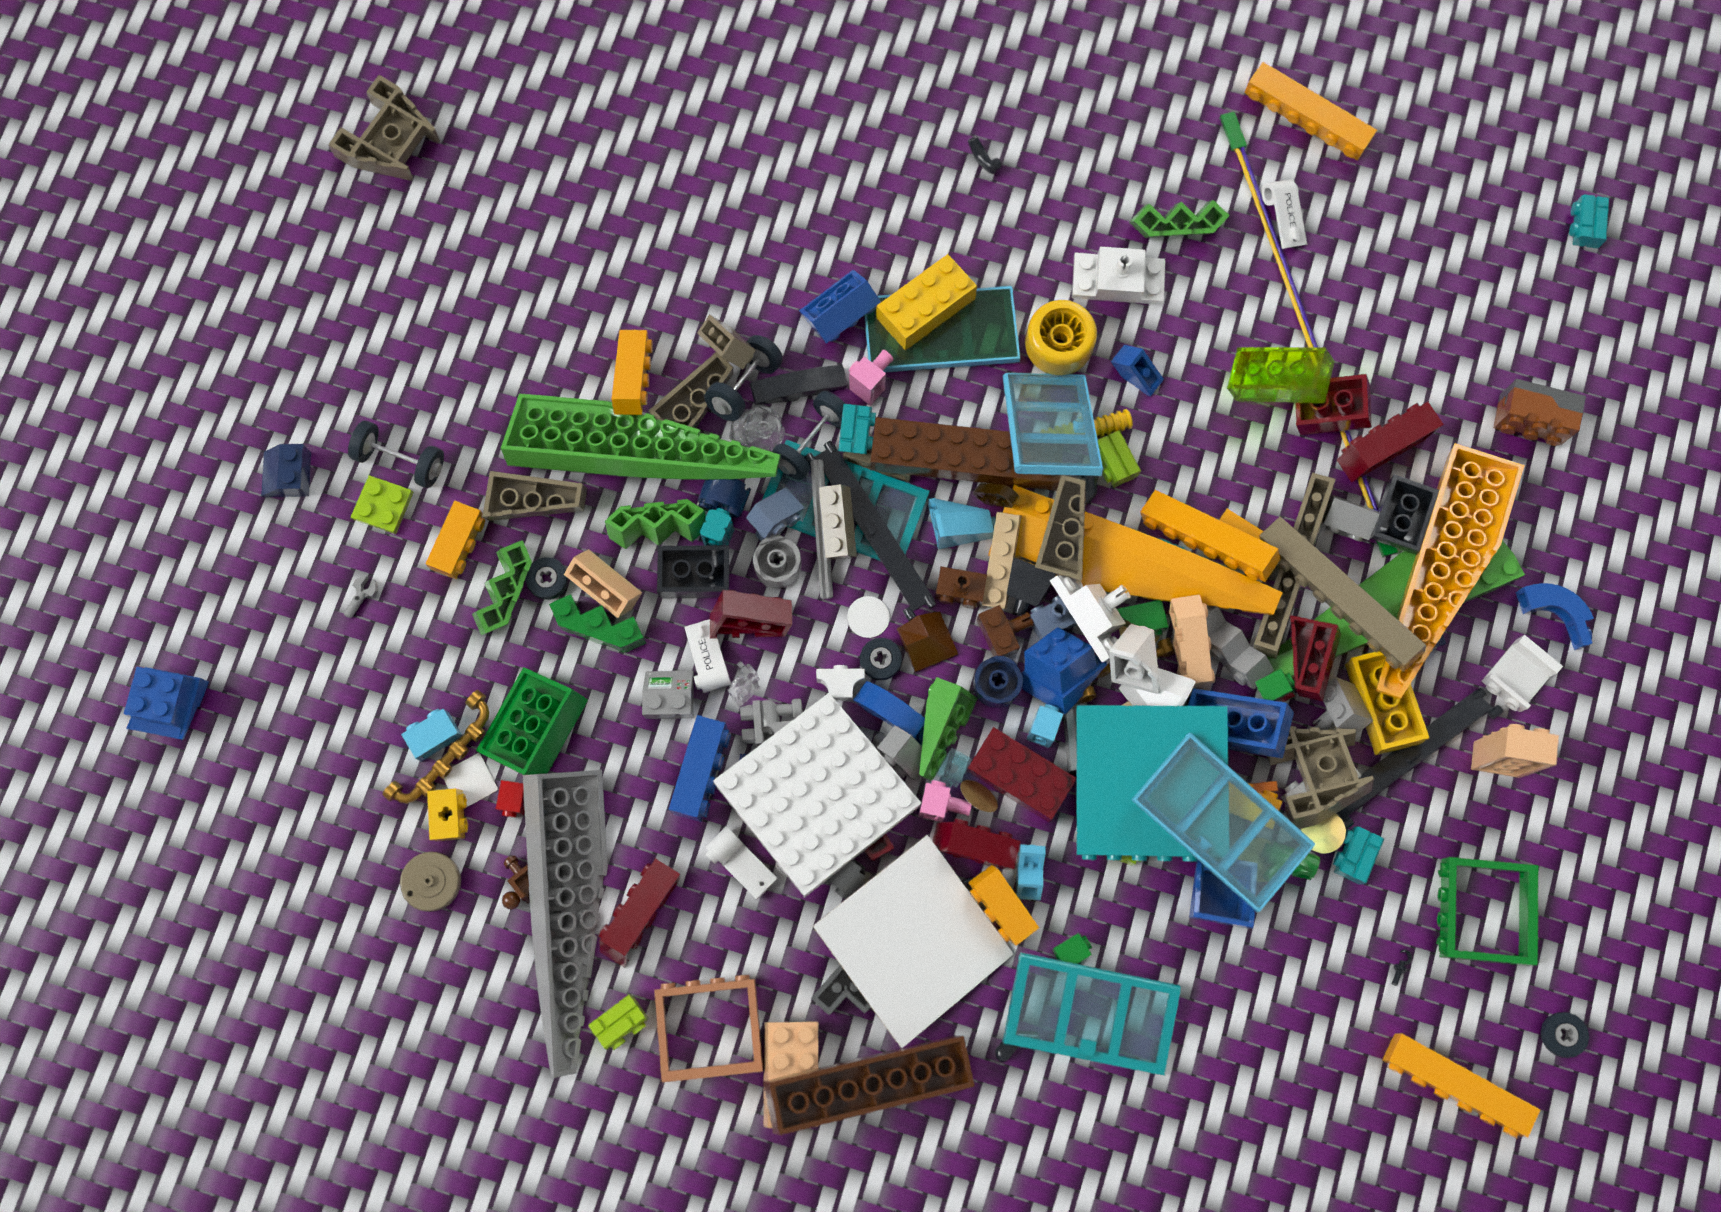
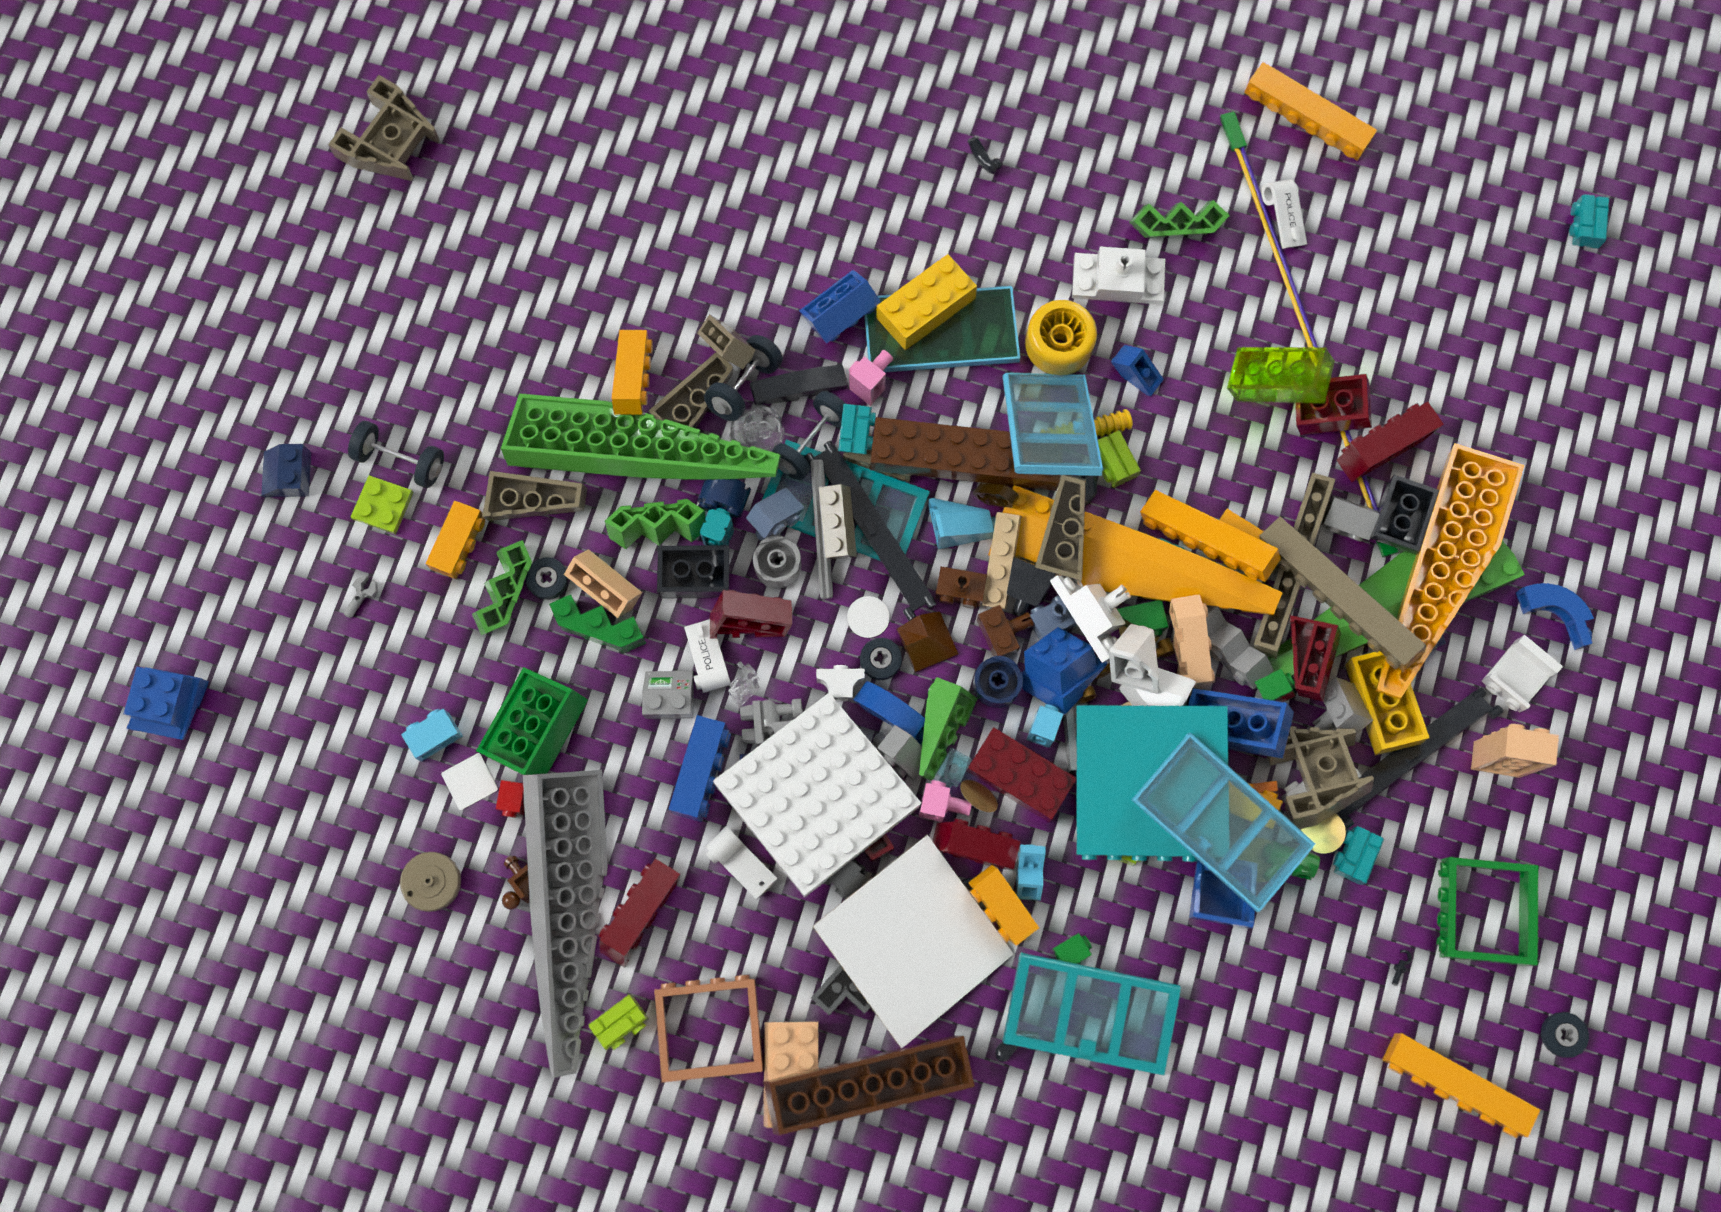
pearl gold bar [382,690,490,803] -> none
yellow brick [427,788,468,842] -> none
dark orange piece [1493,379,1586,446] -> none

